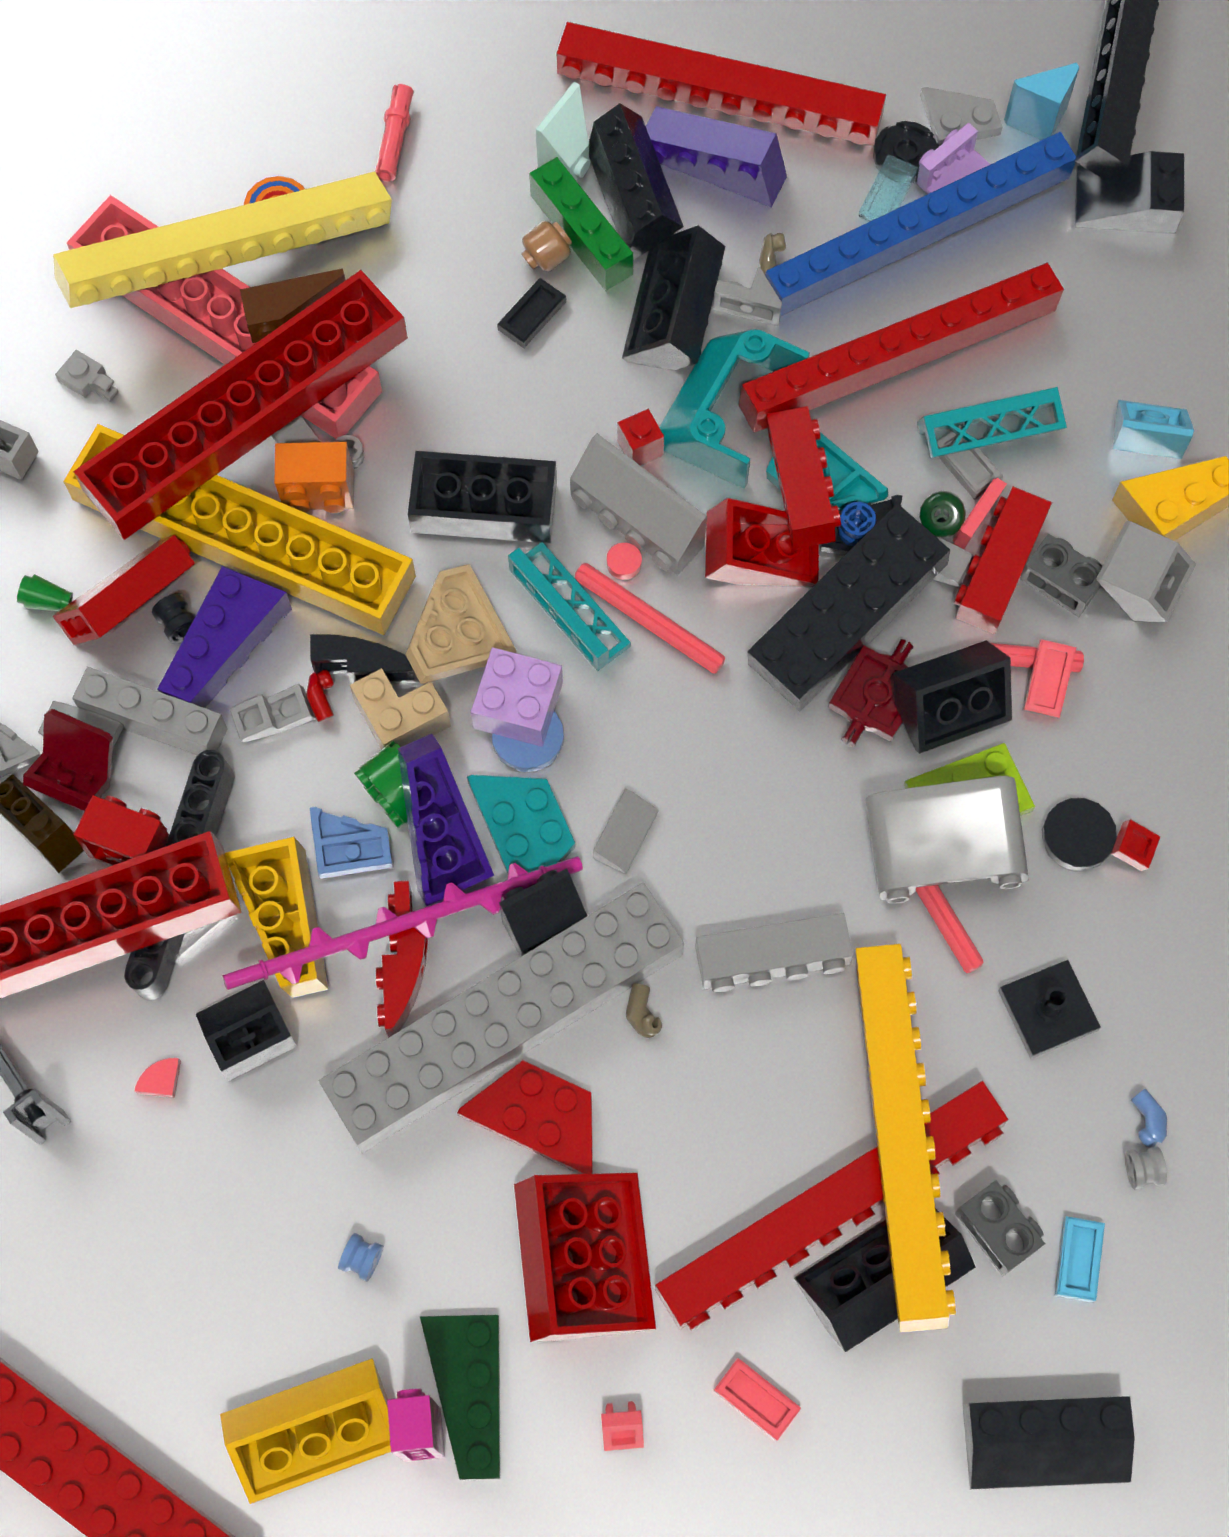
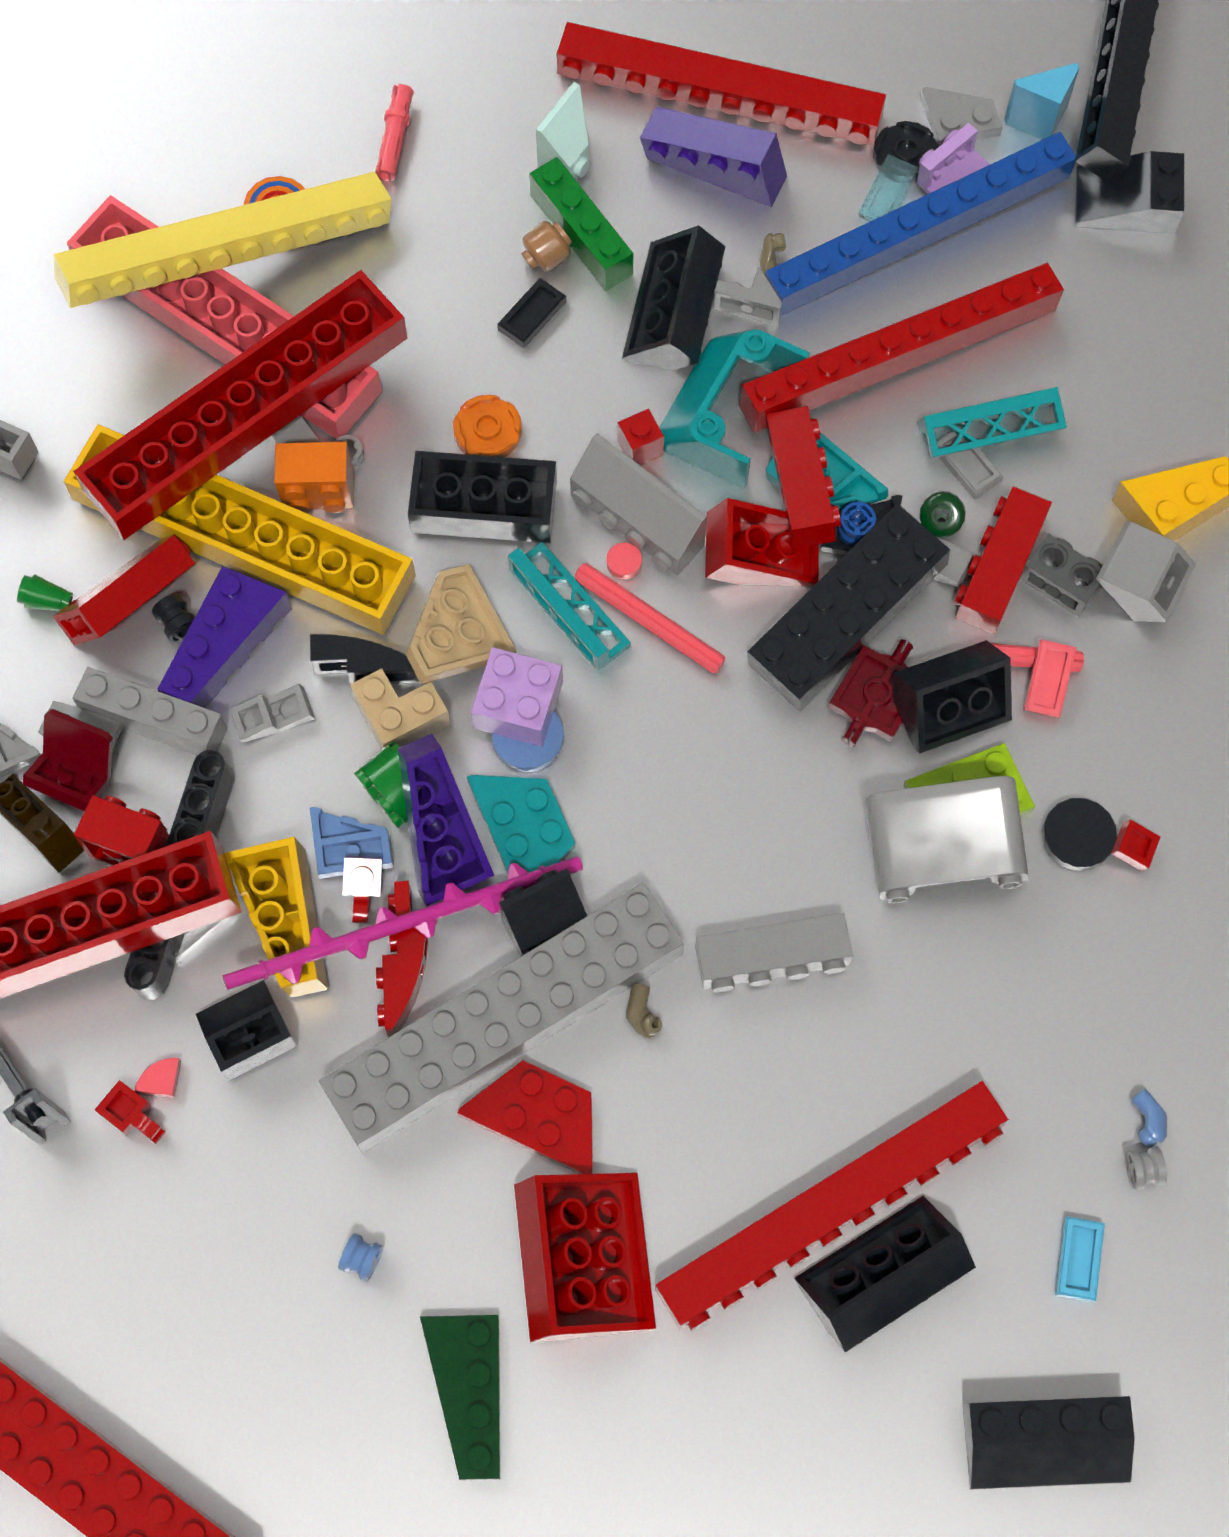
light grey plate [55,350,119,401] -> none
yellow slope [220,1358,391,1504] -> none
reddish brown slope [240,268,345,343] -> none
red arm [306,670,334,722] -> none
dark pink brick [387,1389,445,1462] -> none
black slope [589,103,684,261] -> none
light grey slope [593,789,659,874] -> none
coral tile [601,1401,644,1451] -> none
coral tile [714,1358,801,1441] -> none
yellow brick [856,944,956,1332] -> none
coral axle [916,885,984,973] -> none
coral tile [953,478,1007,549] -> none
dark grey brick [955,1180,1046,1277] -> none
black tile [998,960,1101,1059] -> none
medium azure slope [1113,400,1194,459] -> none
none -> red plate [95,1080,166,1144]
none -> plate [343,856,382,923]
none -> orange tile [453,395,522,457]

